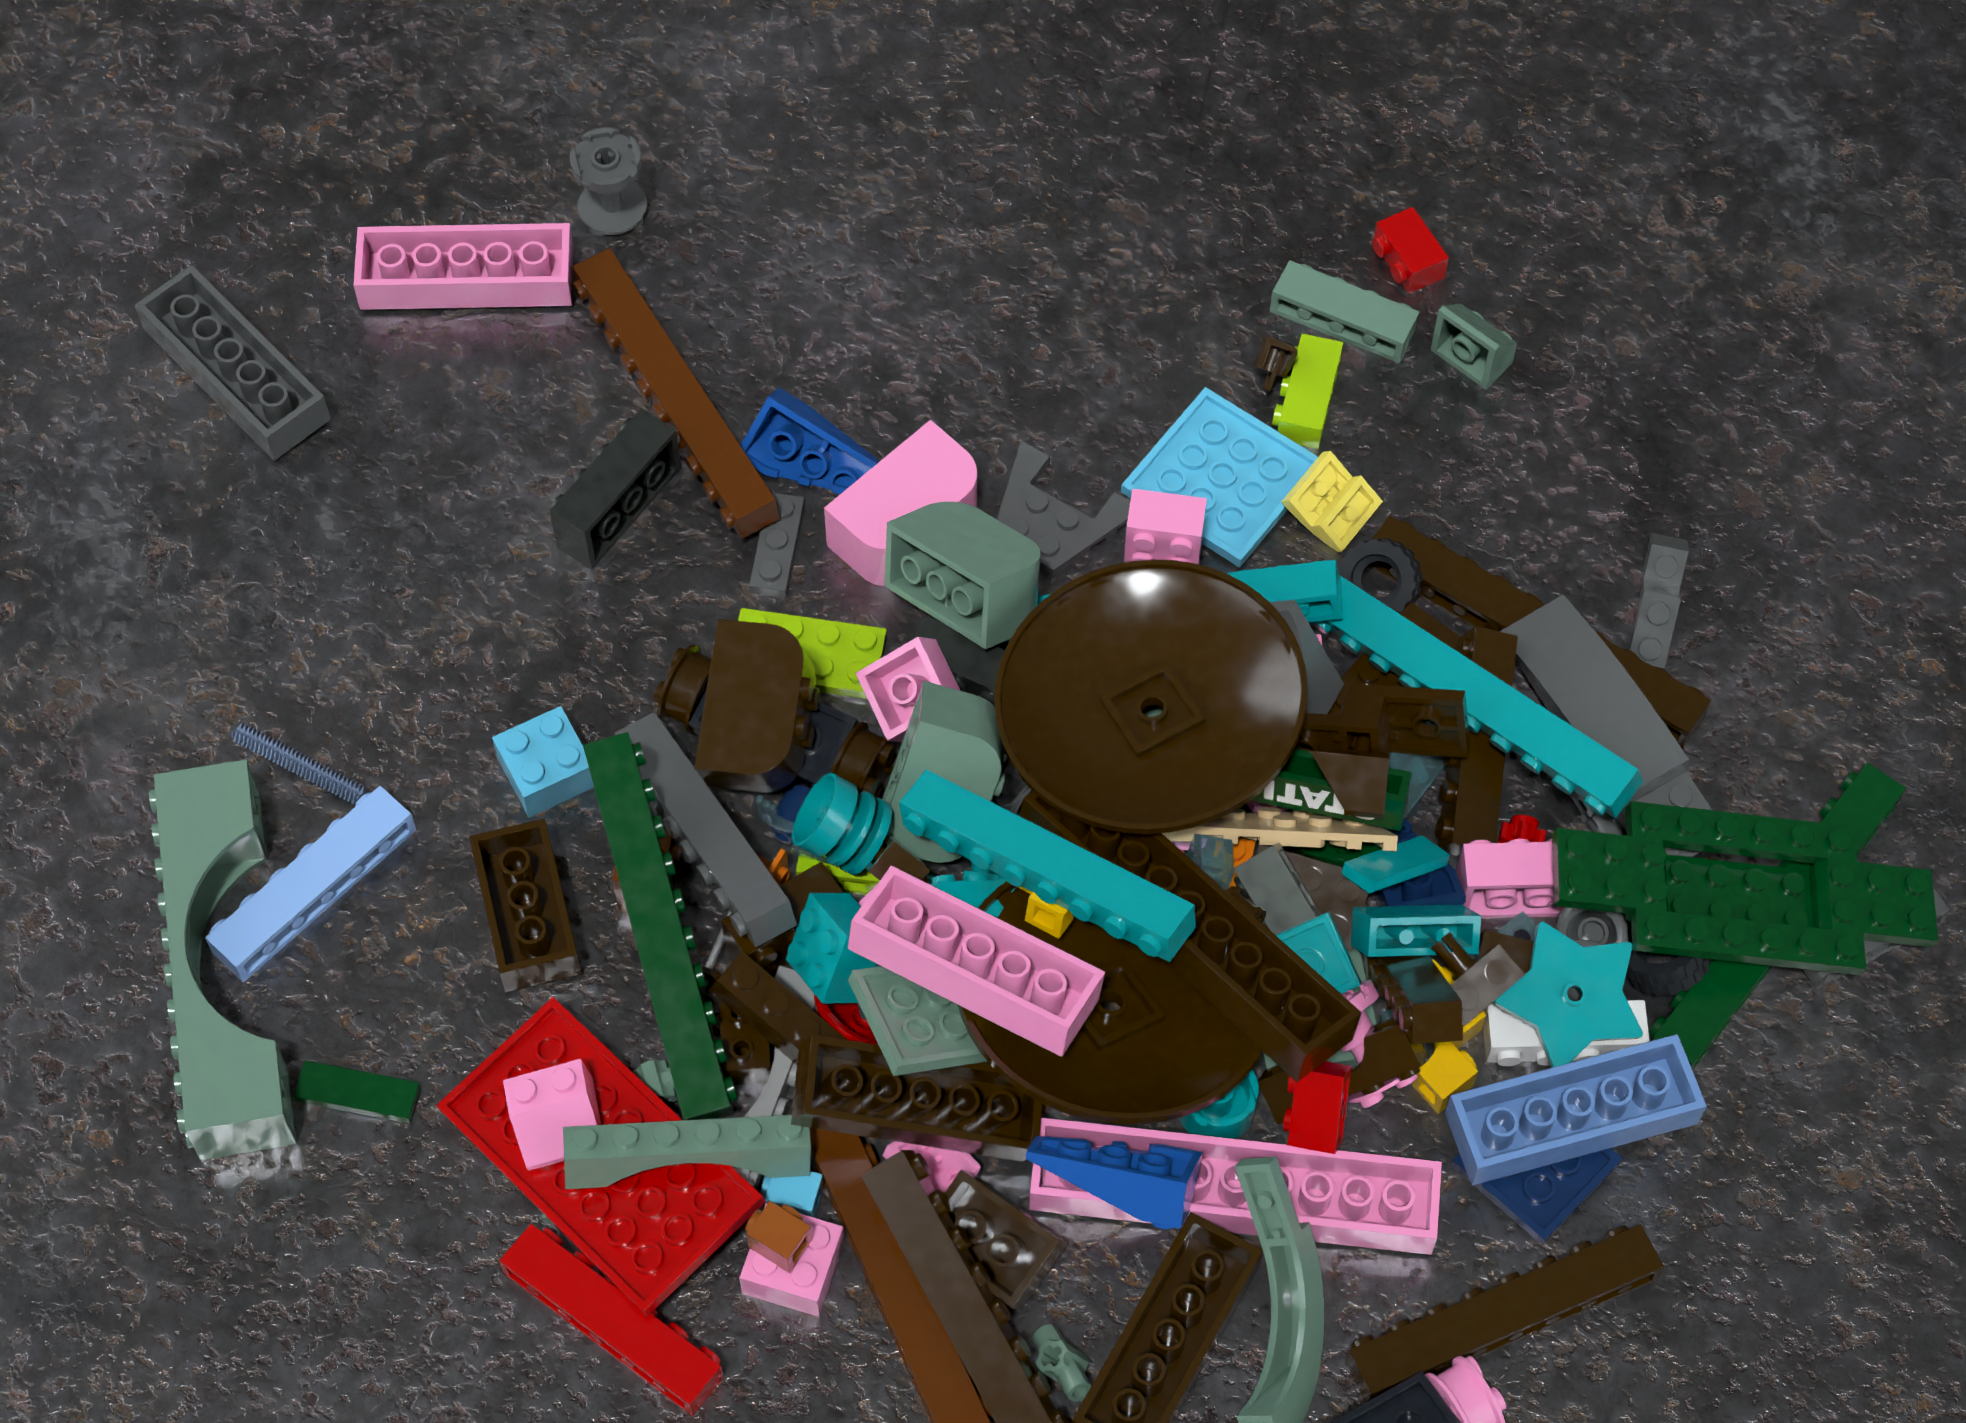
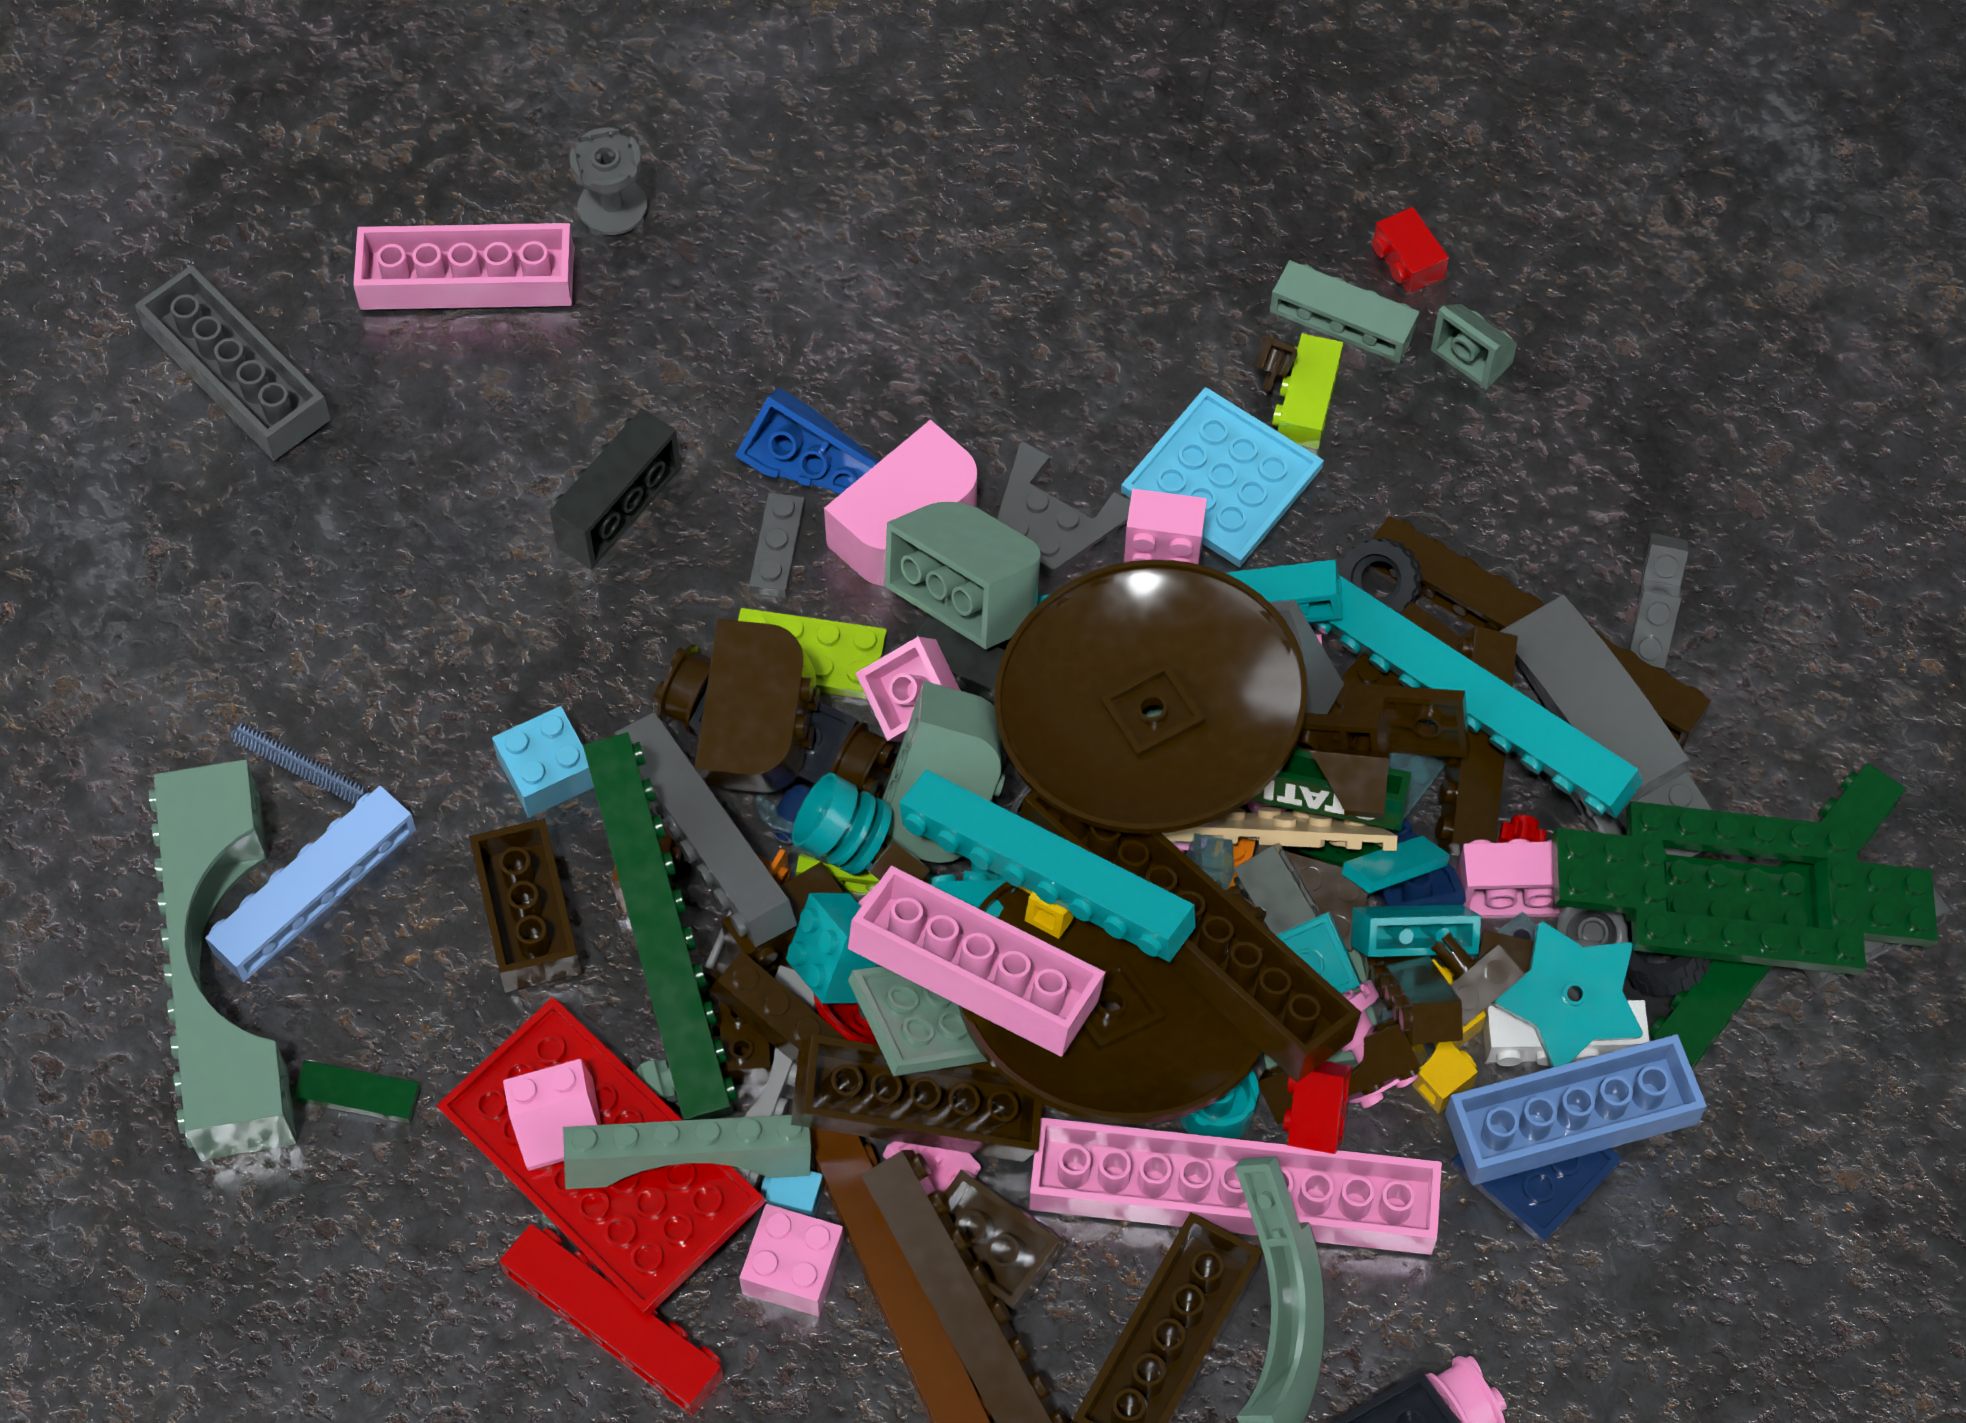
reddish brown brick [572,248,780,539] -> none
dark orange brick [745,1201,812,1273] -> none
blue wedge [1026,1136,1203,1229] -> none
sand green axle [1033,1324,1092,1402] -> none
light yellow slope [1281,450,1383,552] -> none
dark brown brick [1345,1224,1664,1403] -> none

